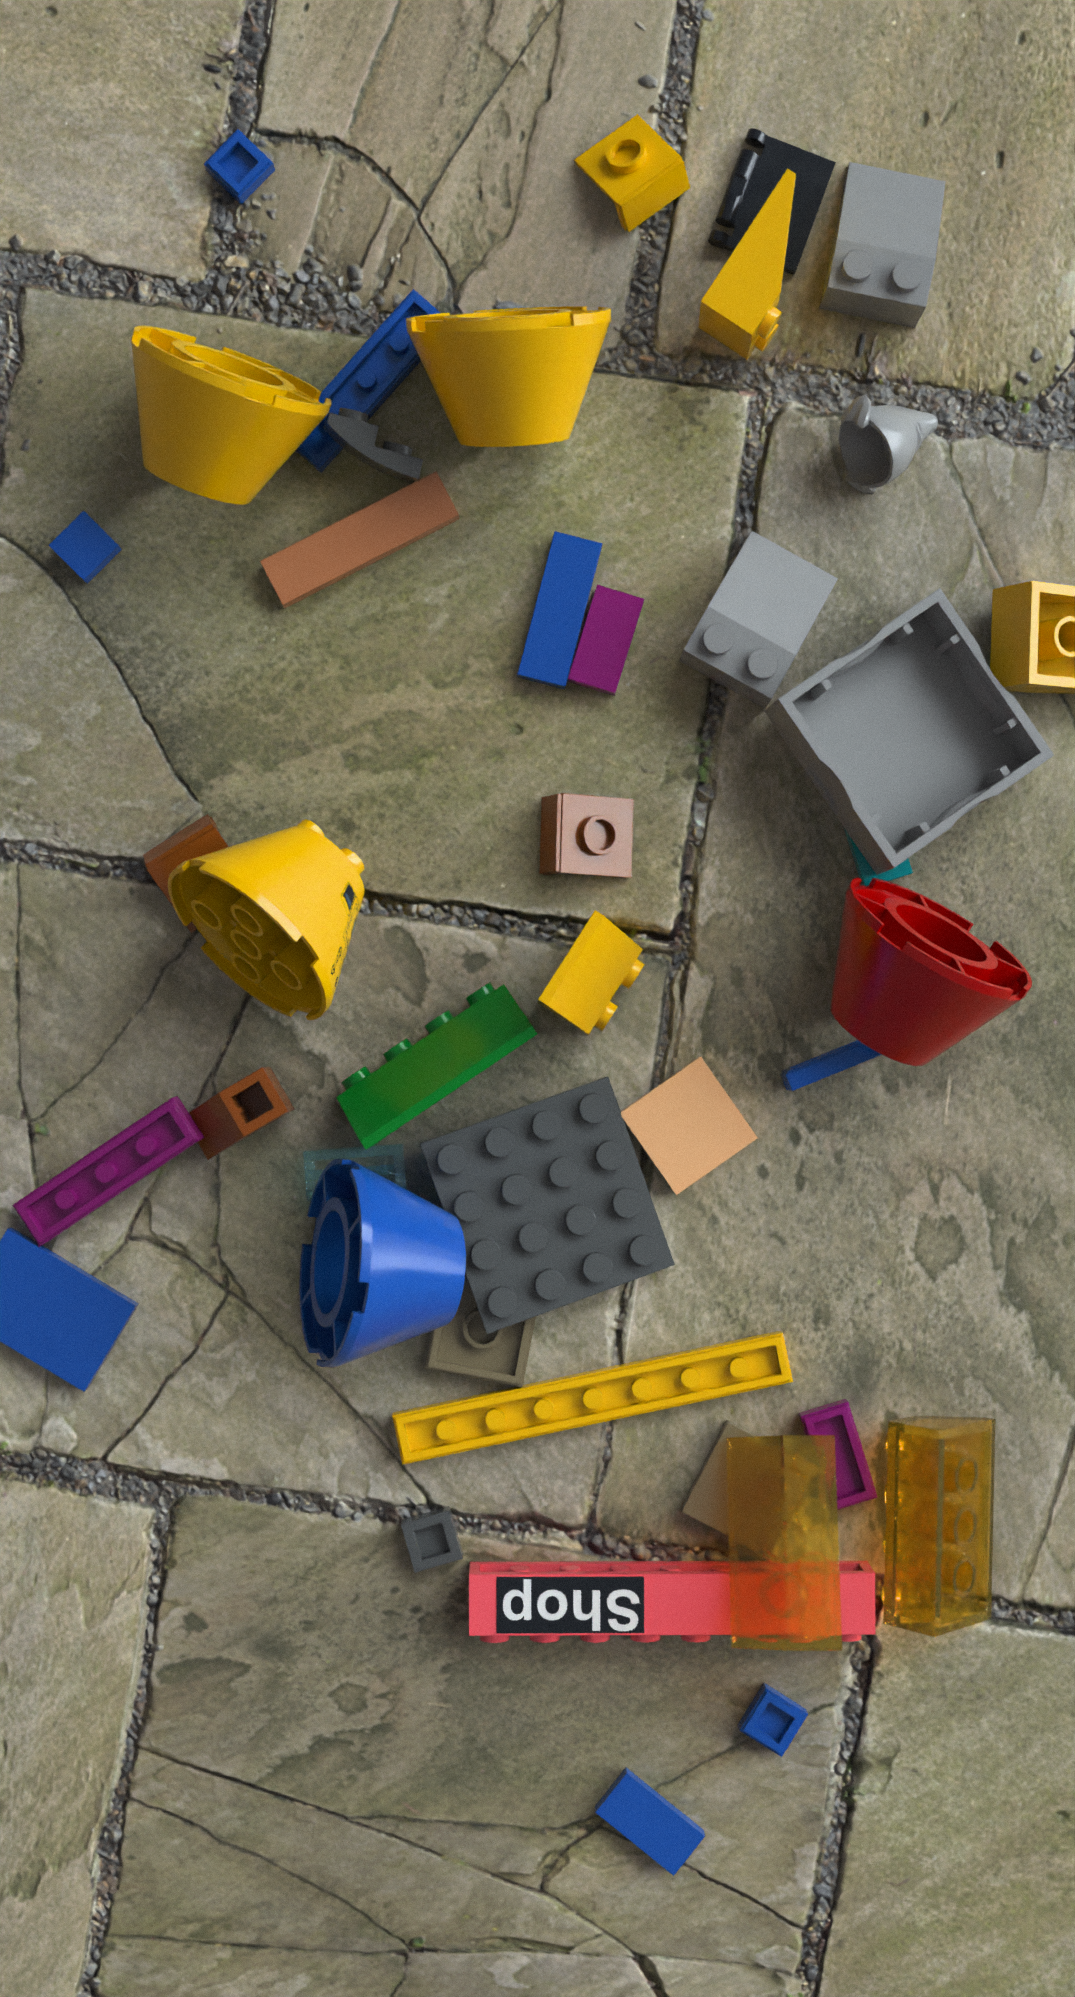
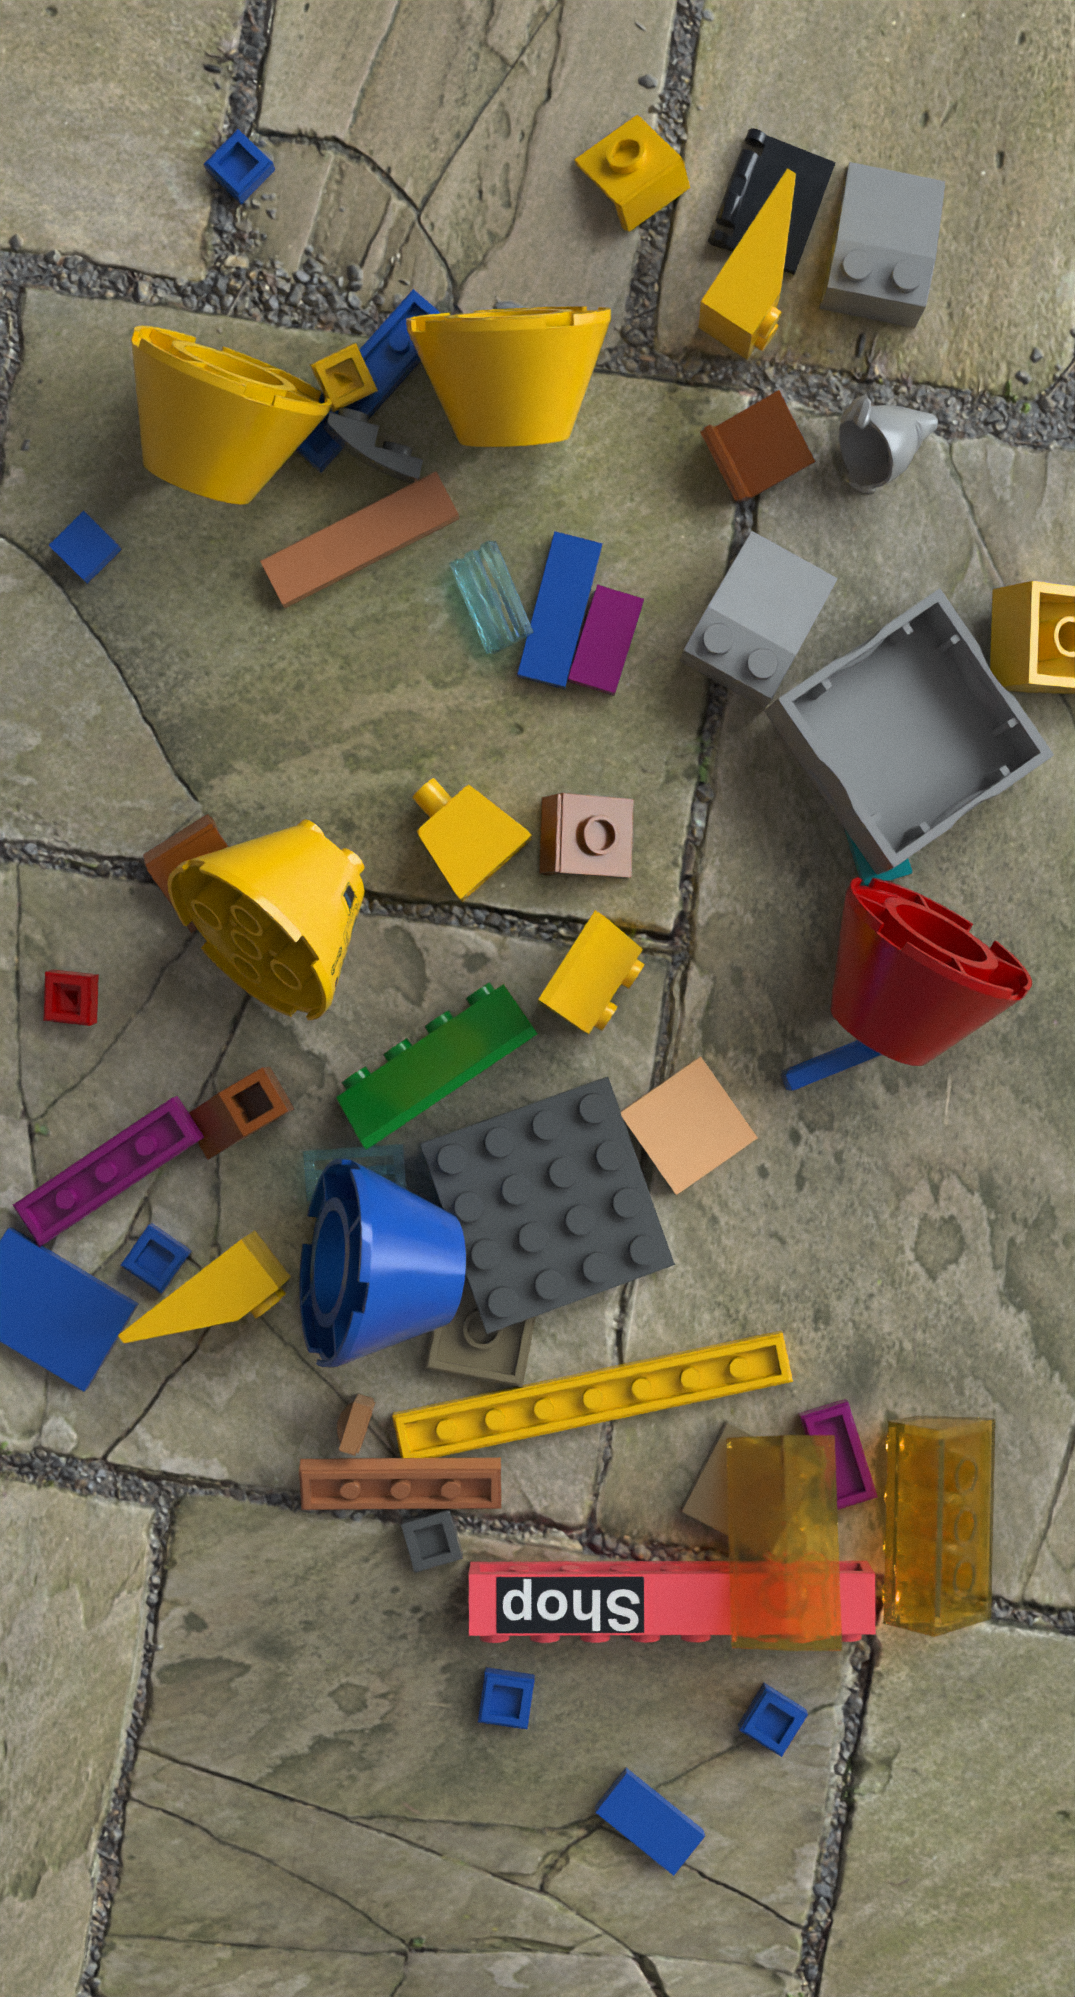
none -> red tile [43,969,99,1026]
none -> yellow slope [118,1230,291,1343]
none -> blue tile [120,1223,192,1294]
none -> nougat tile [299,1457,502,1510]
none -> yellow tile [309,343,378,412]
none -> medium nougat tile [337,1394,376,1456]
none -> yellow torso [412,778,532,902]
none -> clear light blue tile [449,541,534,654]
none -> blue tile [478,1667,535,1729]
none -> dark orange piece [700,390,816,503]

